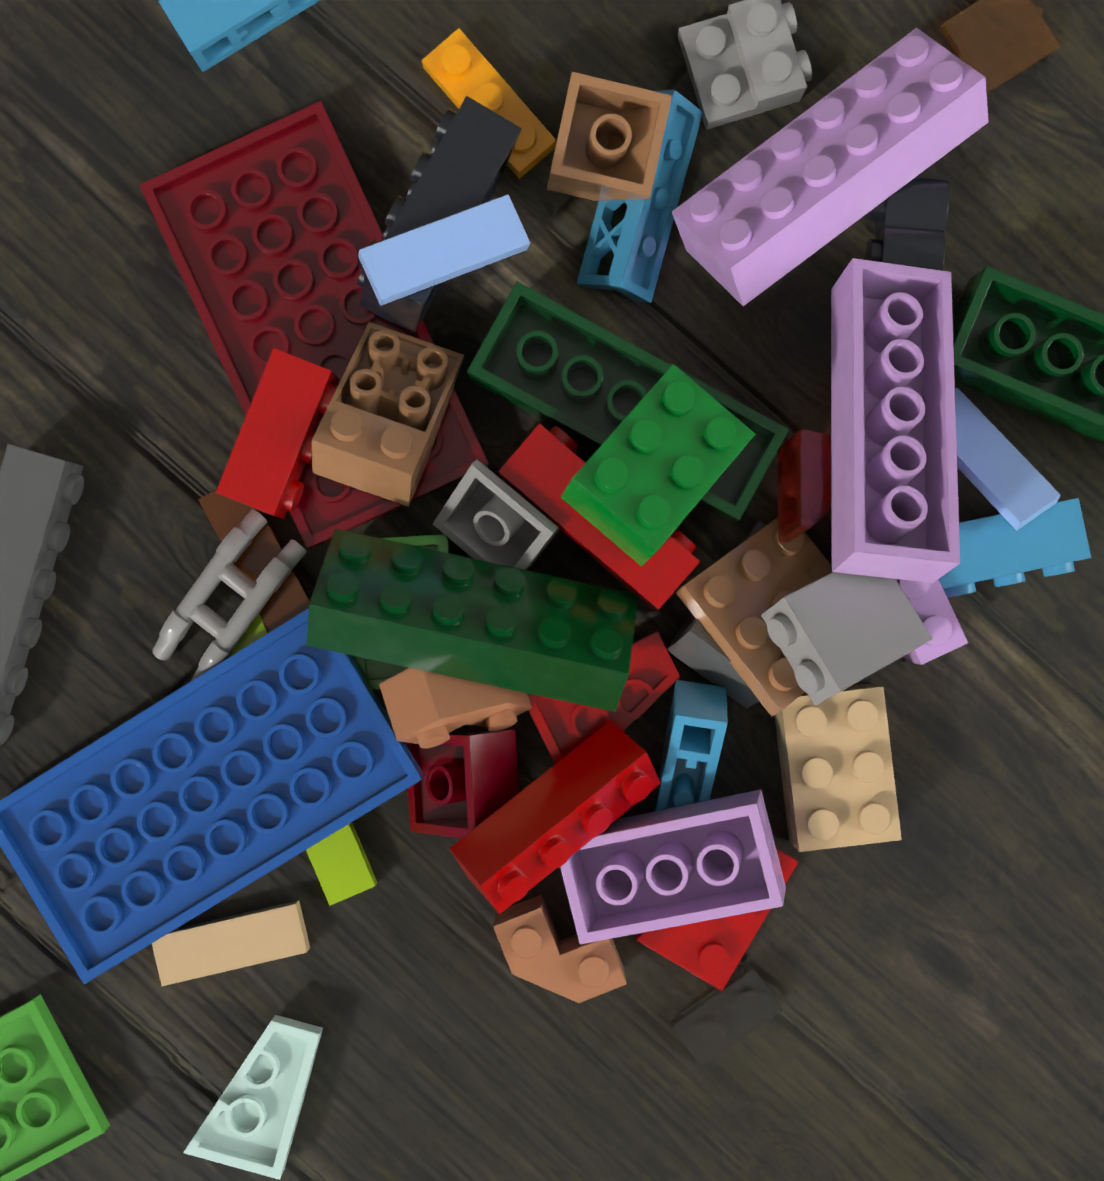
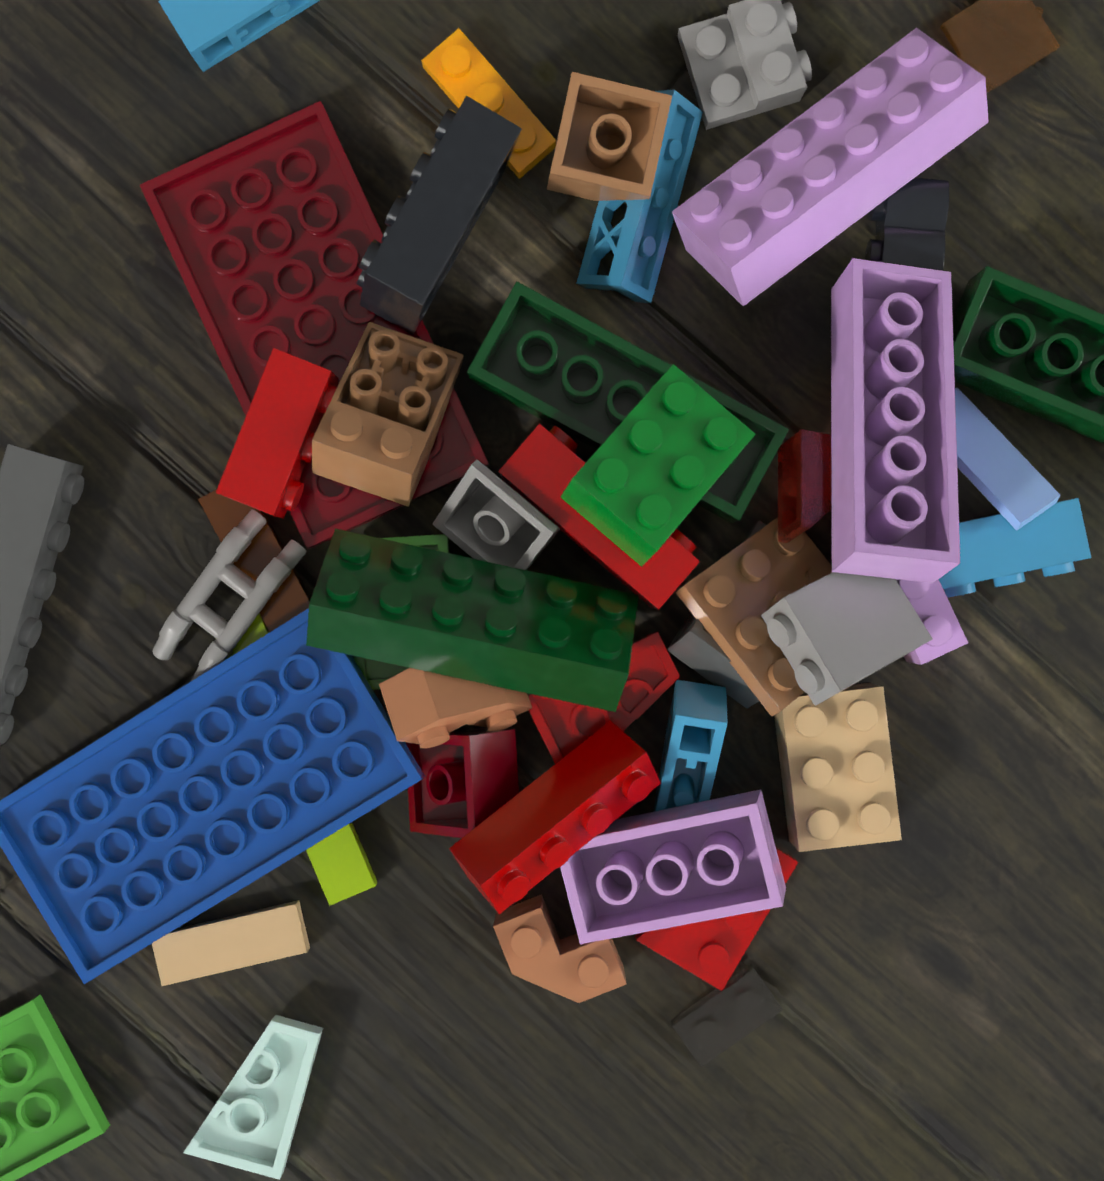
light blue tile [358,194,530,306] -> none

